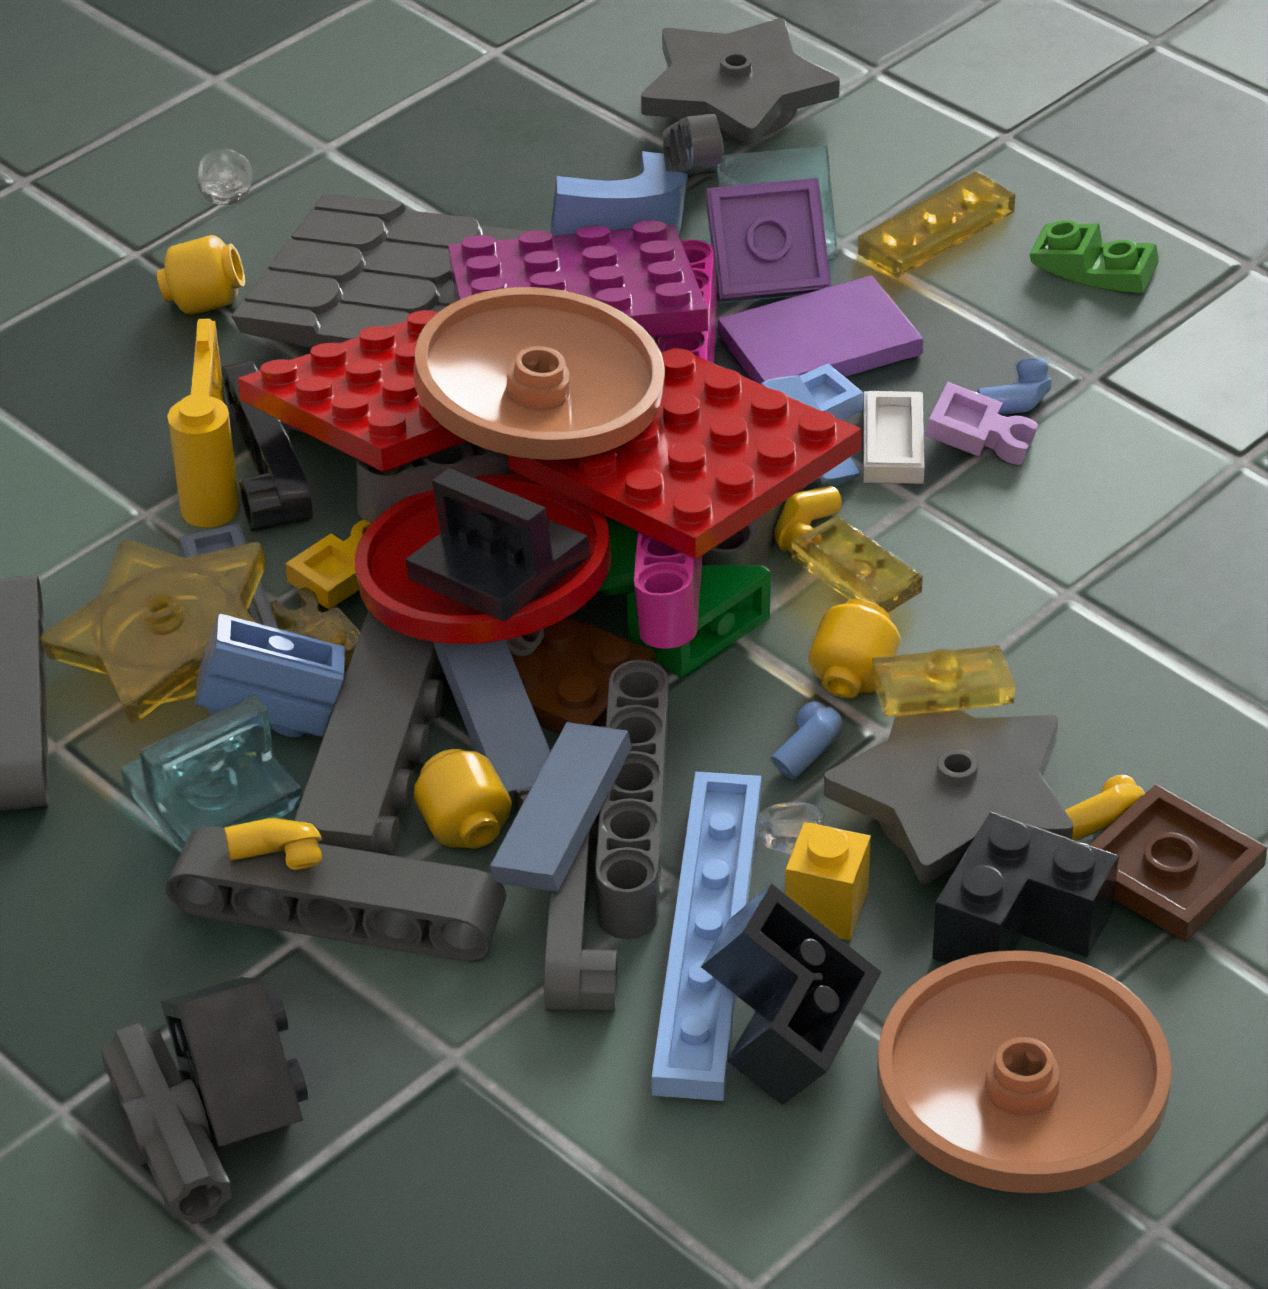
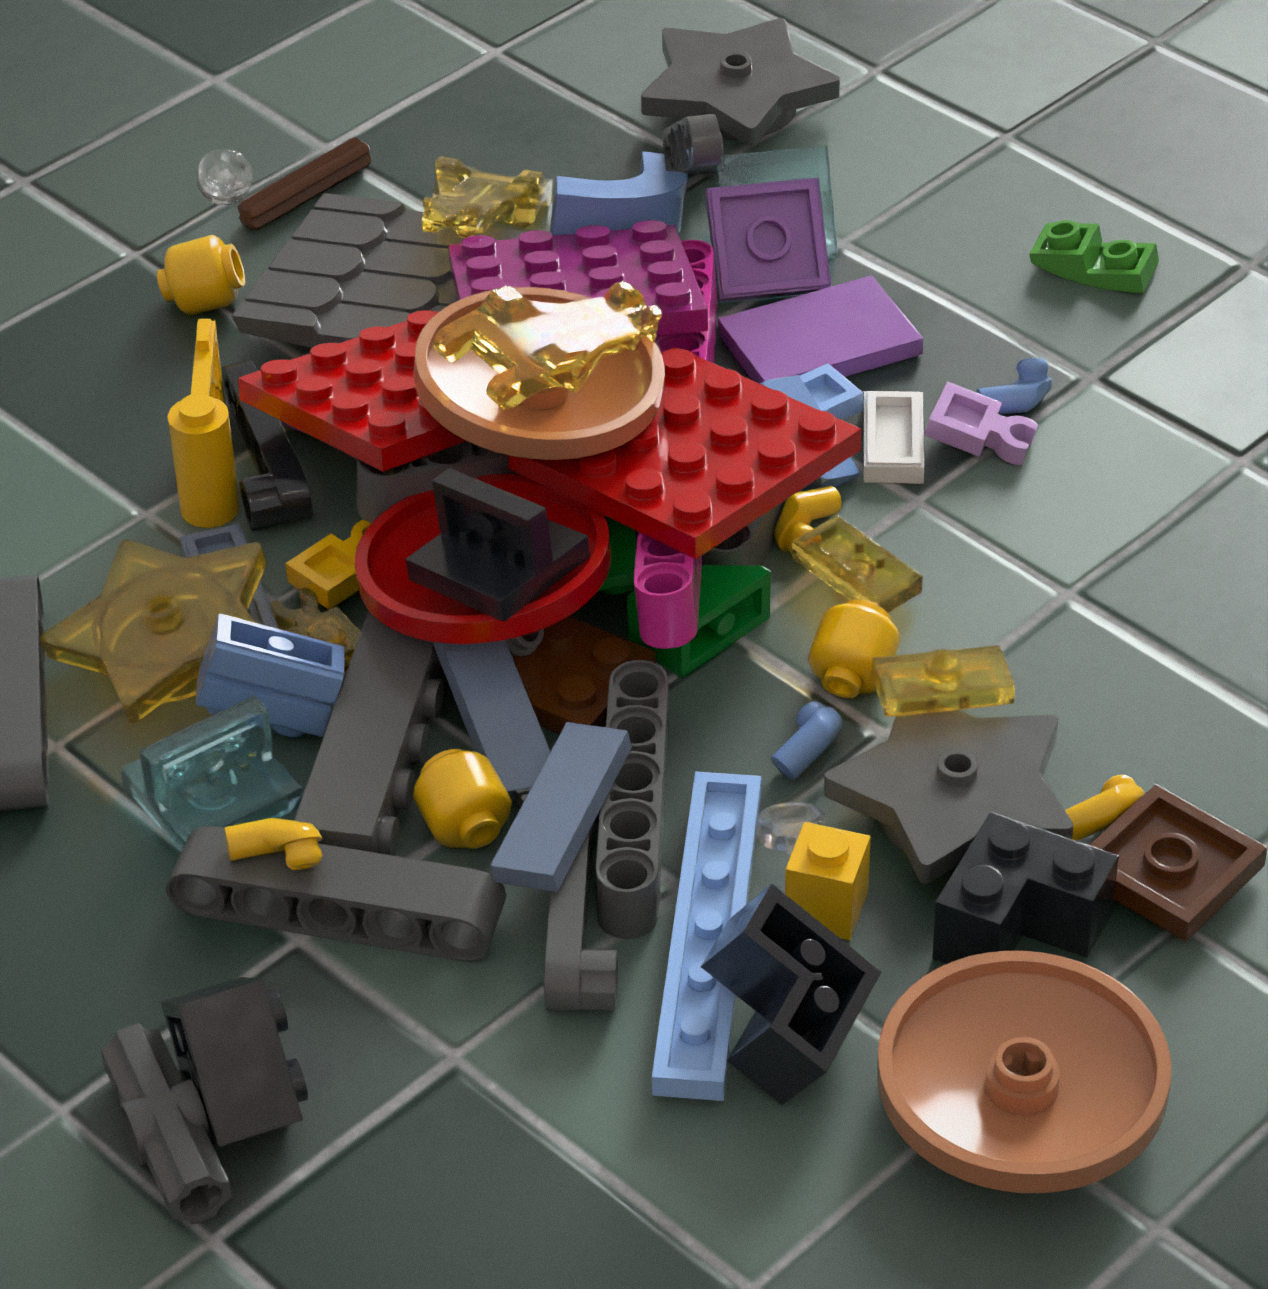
clear yellow plate [858,171,1016,279] -> none
none -> reddish brown axle [237,137,371,231]
none -> clear yellow animal [422,156,553,238]
none -> clear yellow animal [433,281,662,410]

